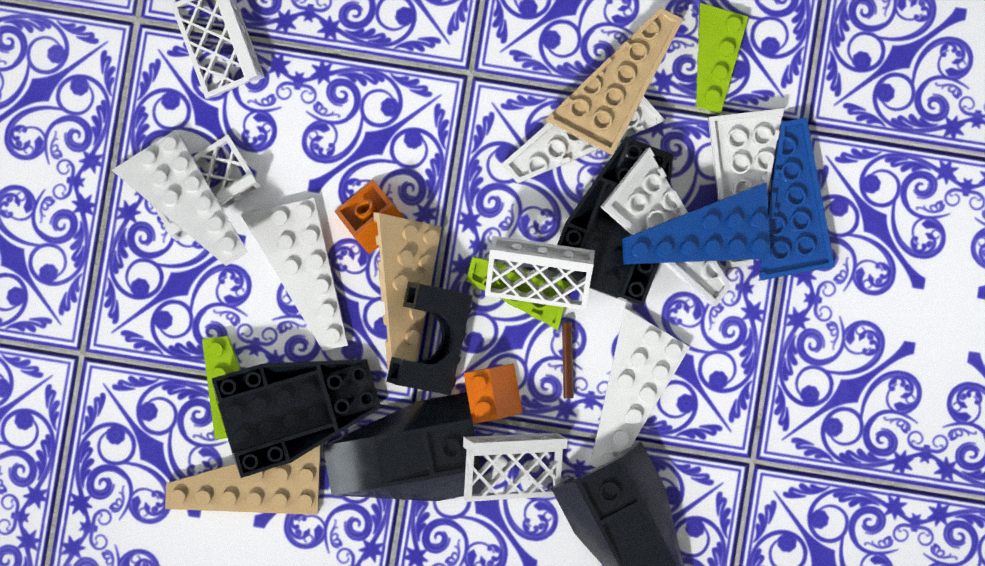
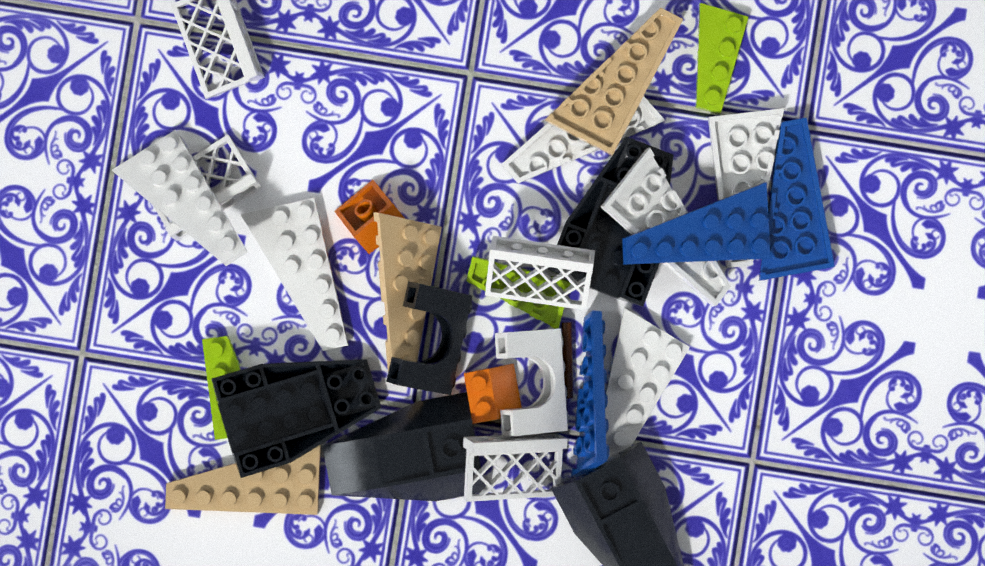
none -> white arch [495,328,569,436]
none -> blue wing [571,310,610,477]

